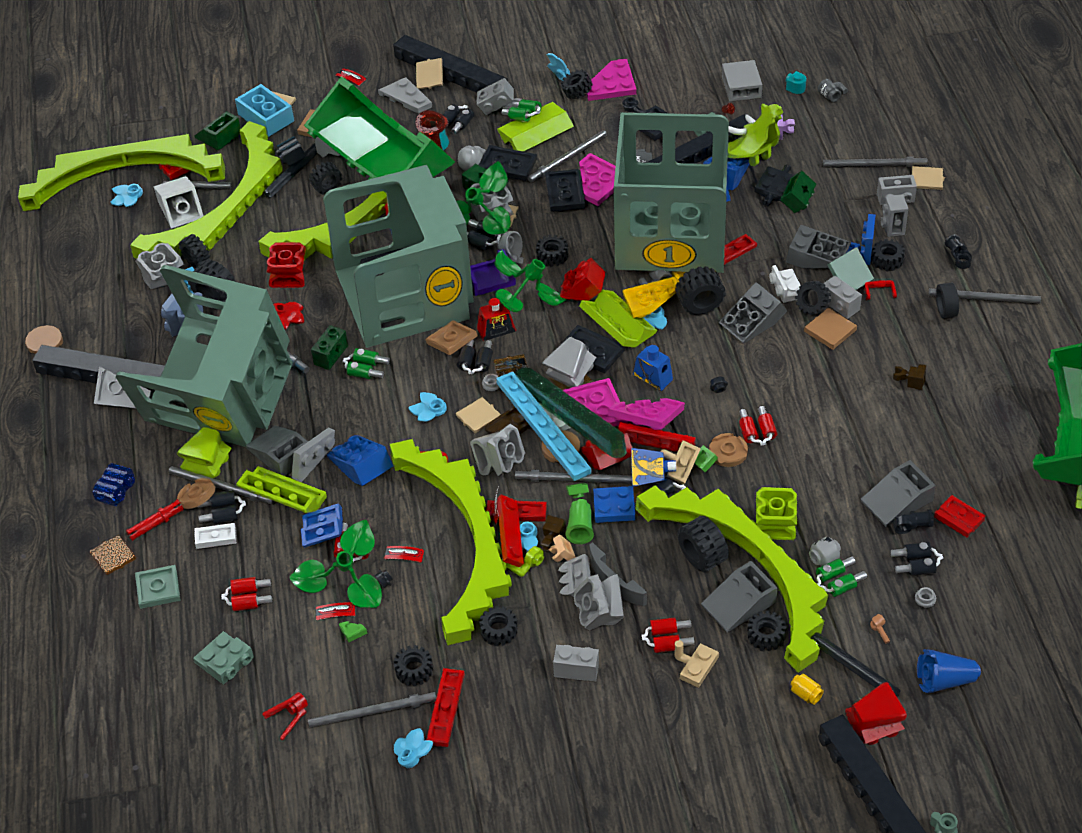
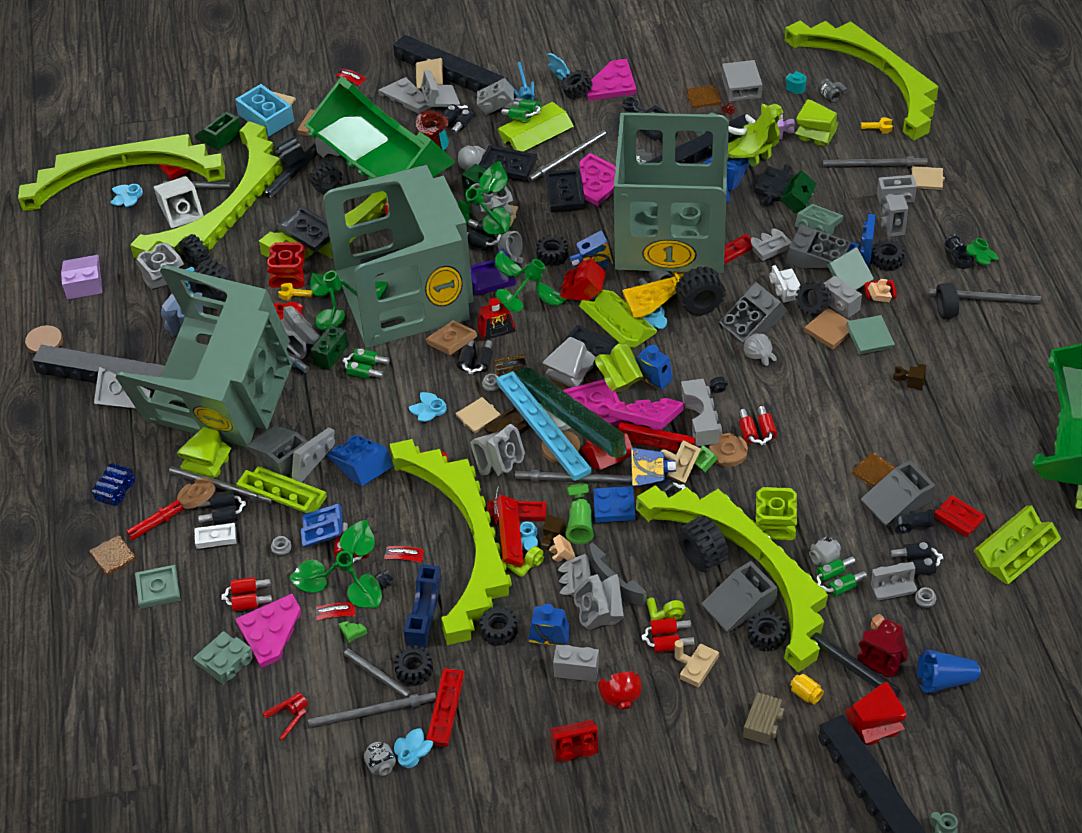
none -> lavender slope [61,255,103,299]
none -> dark pink plate [235,594,301,668]
none -> light grey plate [271,536,291,555]
none -> black plate [277,206,330,252]
none -> yellow bar [278,283,313,301]
none -> light grey piece [281,306,320,359]
none -> green plant [310,271,388,331]
none -> flat silver bar [344,648,412,698]
none -> light grey head [364,742,396,776]
none -> dark blue arch [404,564,442,648]
none -> light grey bracket [421,71,460,107]
none -> dark azure plant [509,62,535,100]
none -> blue torso [528,604,570,645]
none -> red slope [549,719,599,762]
none -> blue torso [569,230,614,268]
none -> lime piece [595,343,643,392]
none -> red cylinder [598,671,642,710]
none -> lime plate [647,598,685,620]
none -> light grey arch [681,379,722,446]
none -> clear orange piece [687,85,721,109]
none -> dark tan brick [743,692,785,745]
none -> light grey piece [744,333,777,366]
none -> light grey plate [751,229,792,261]
none -> lime arch [784,20,938,140]
none -> lime piece [795,99,839,146]
none -> sand green plate [795,204,843,235]
none -> sand green tile [846,315,895,355]
none -> clear orange piece [852,453,896,487]
none -> dark red piece [857,619,909,678]
none -> yellow bar [861,117,893,134]
none -> light nougat tile [868,279,892,302]
none -> light grey bracket [871,562,917,600]
none -> green plate [966,238,999,266]
none -> lime slope [974,505,1061,584]

